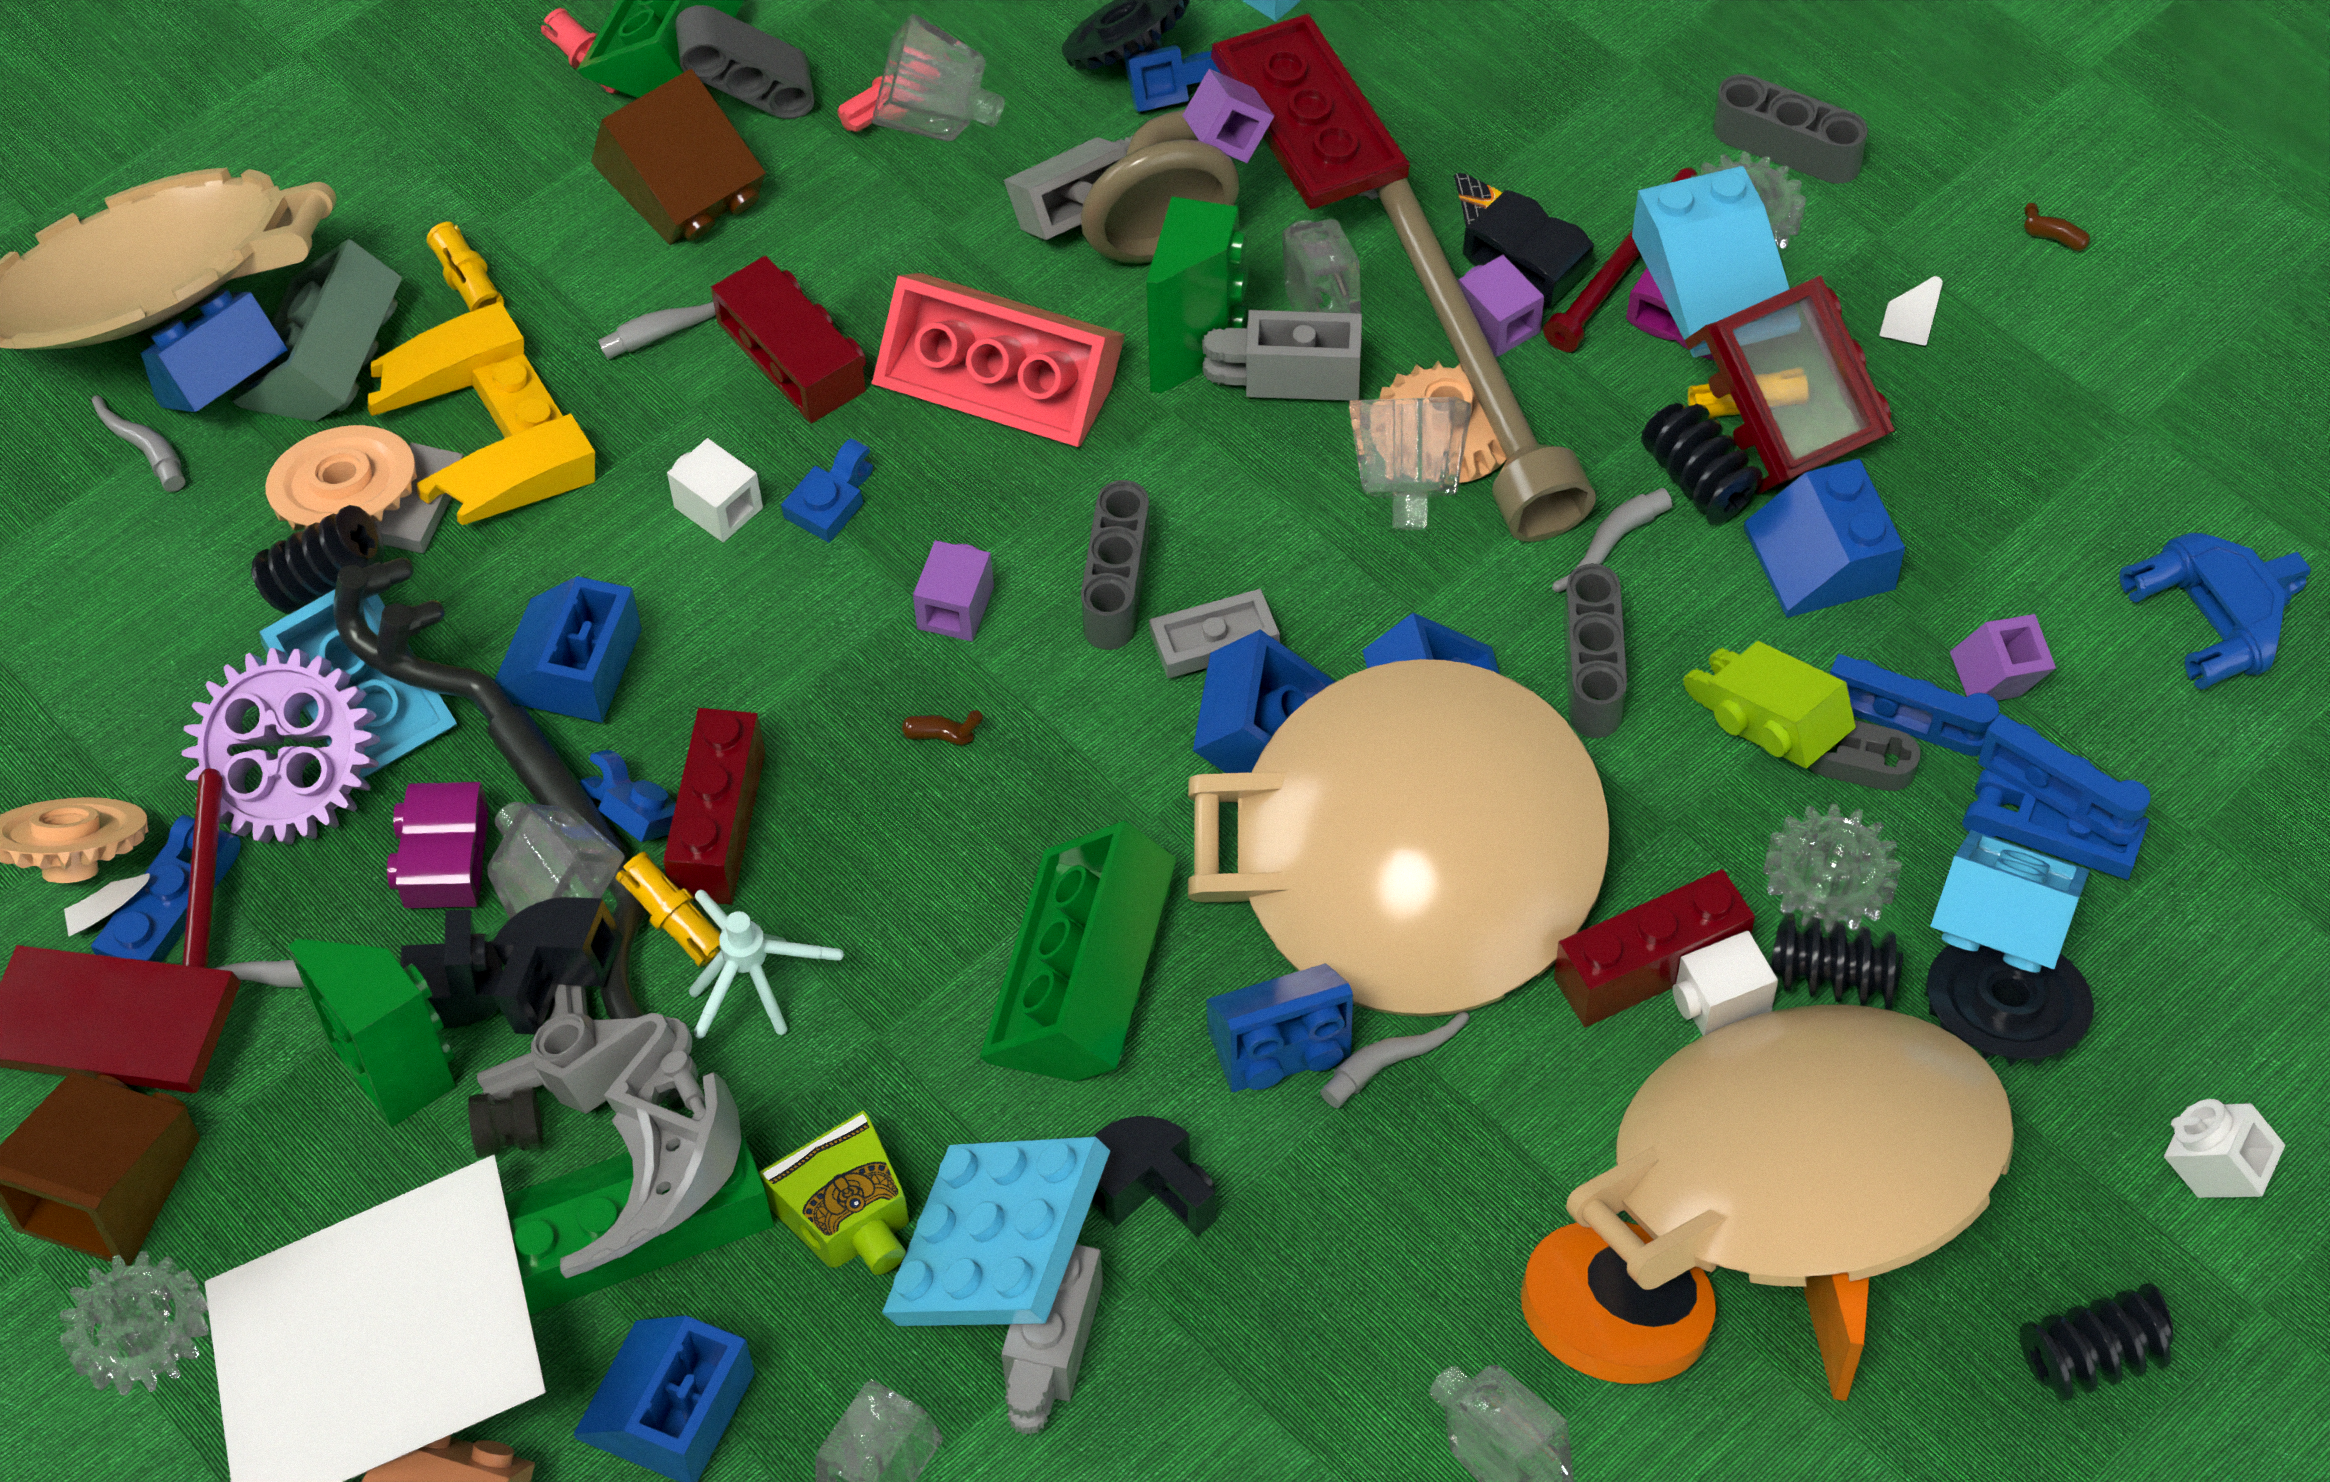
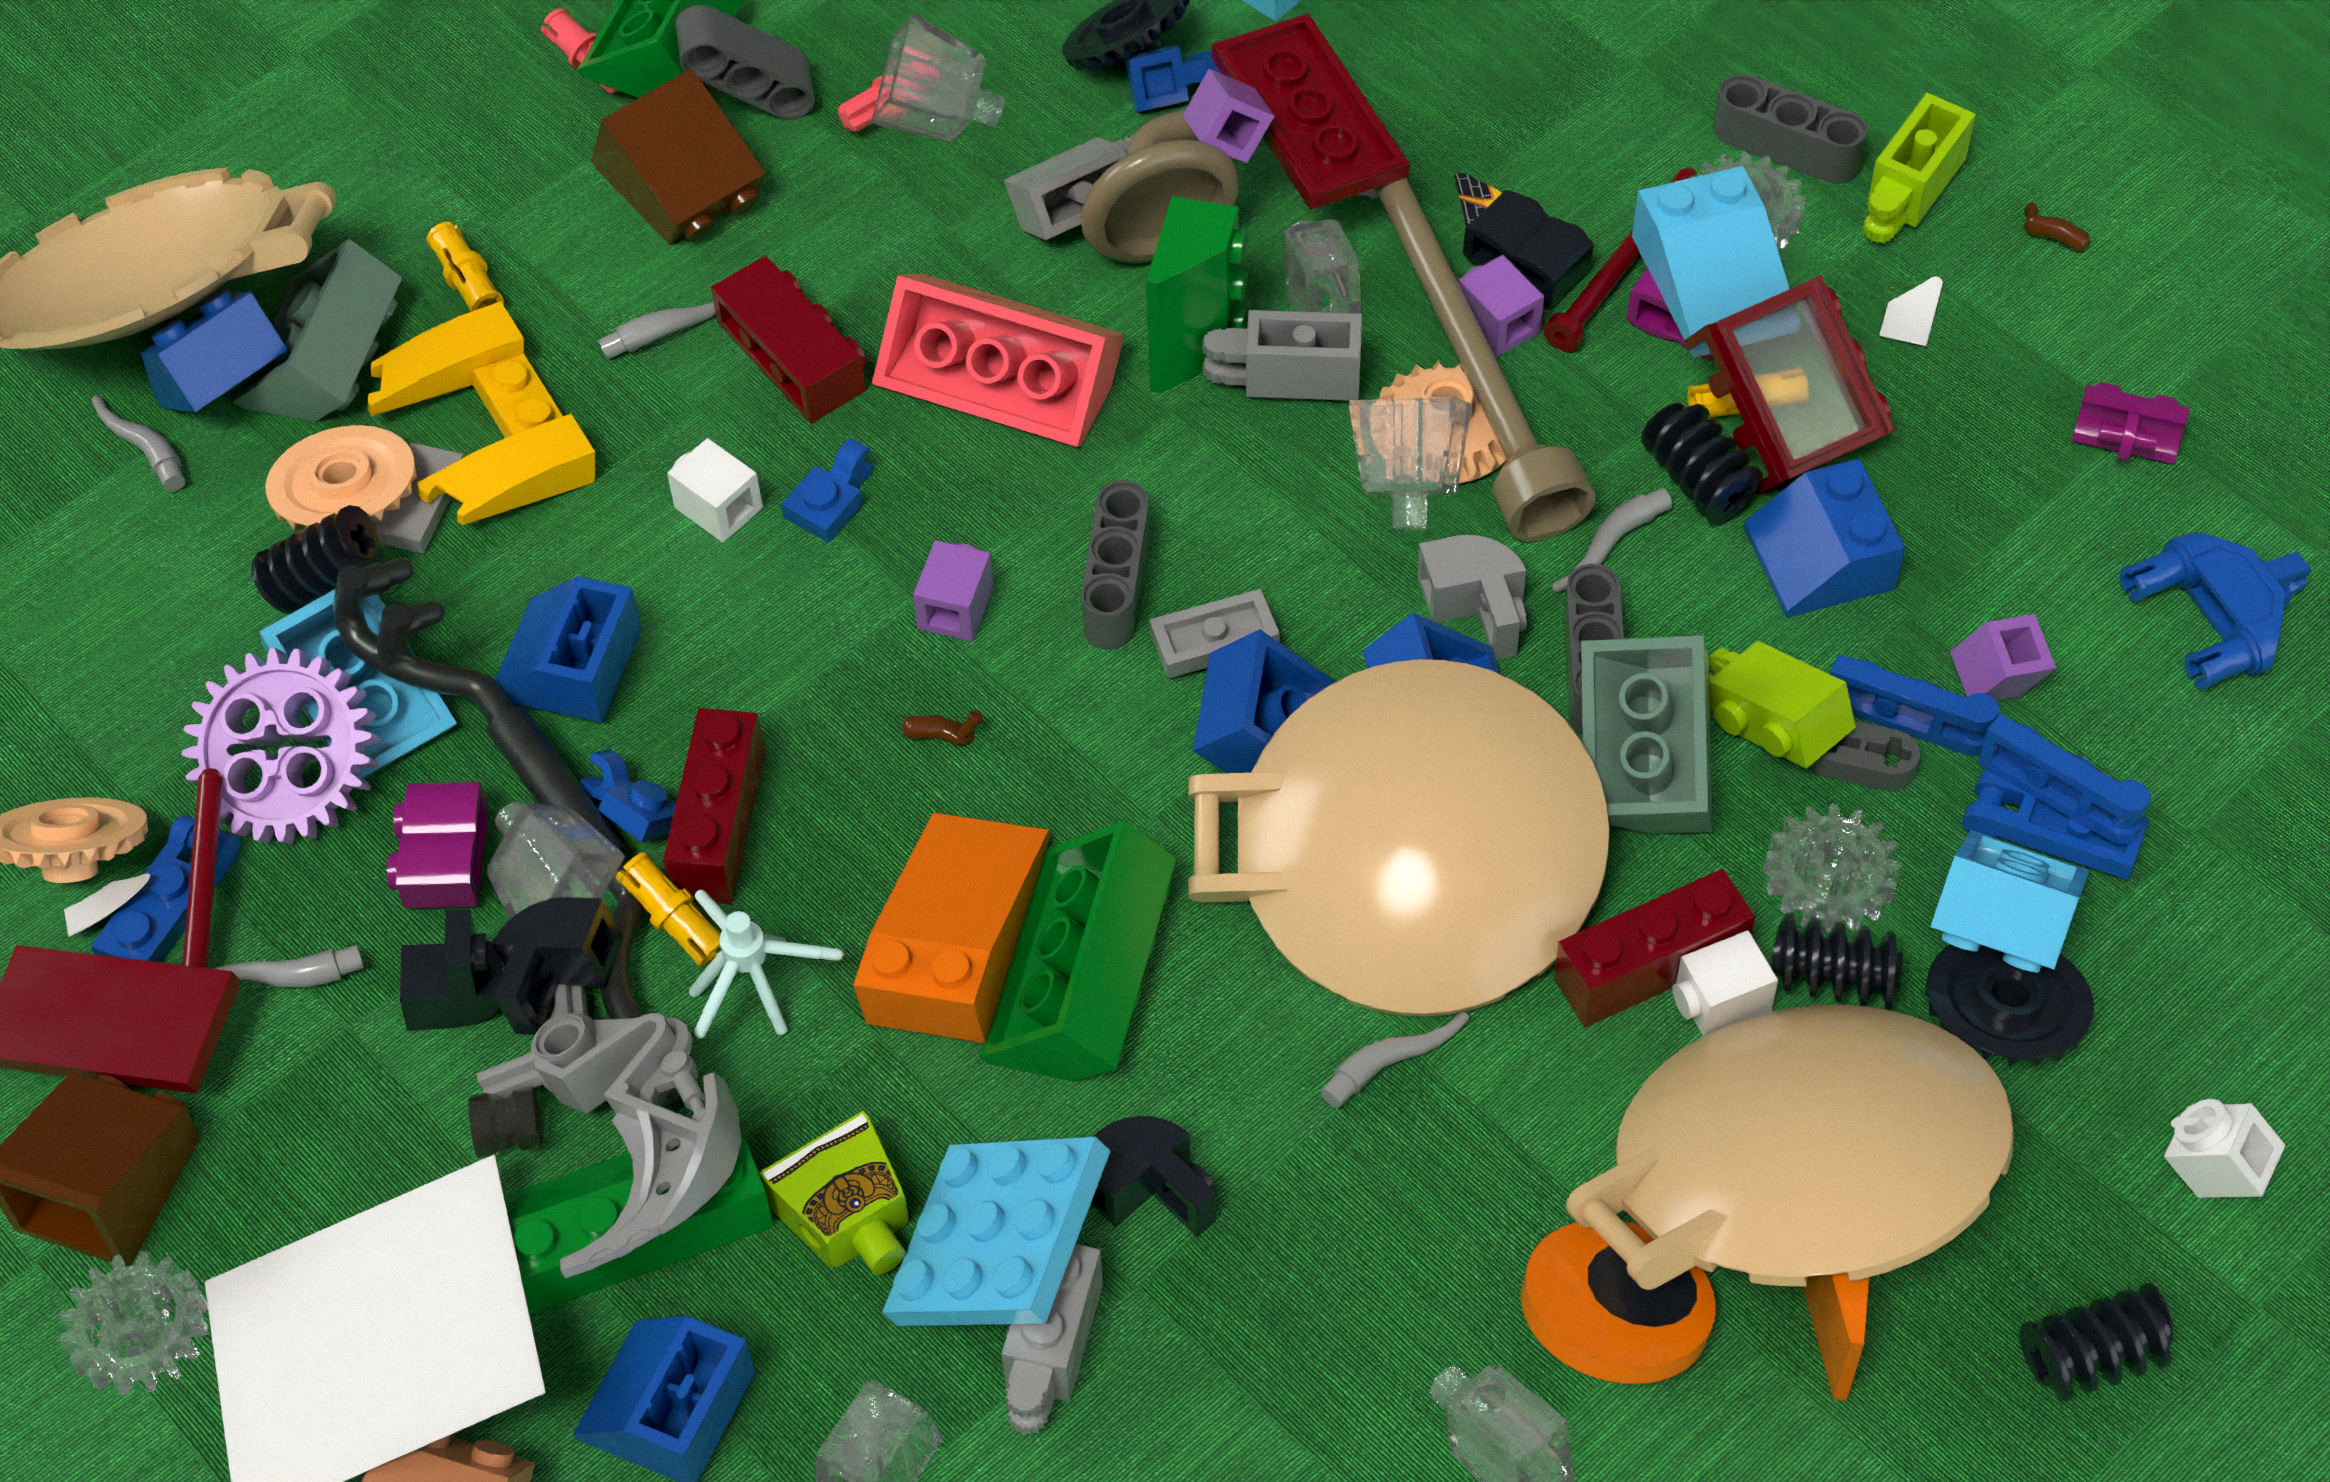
green slope [287,939,456,1128] -> none
blue slope [1206,963,1353,1093] -> none
none -> orange slope [853,813,1050,1043]
none -> light grey brick [1417,535,1527,660]
none -> sand green slope [1581,635,1713,834]
none -> lime hinge [1863,92,1976,244]
none -> magenta hips [2072,382,2190,464]

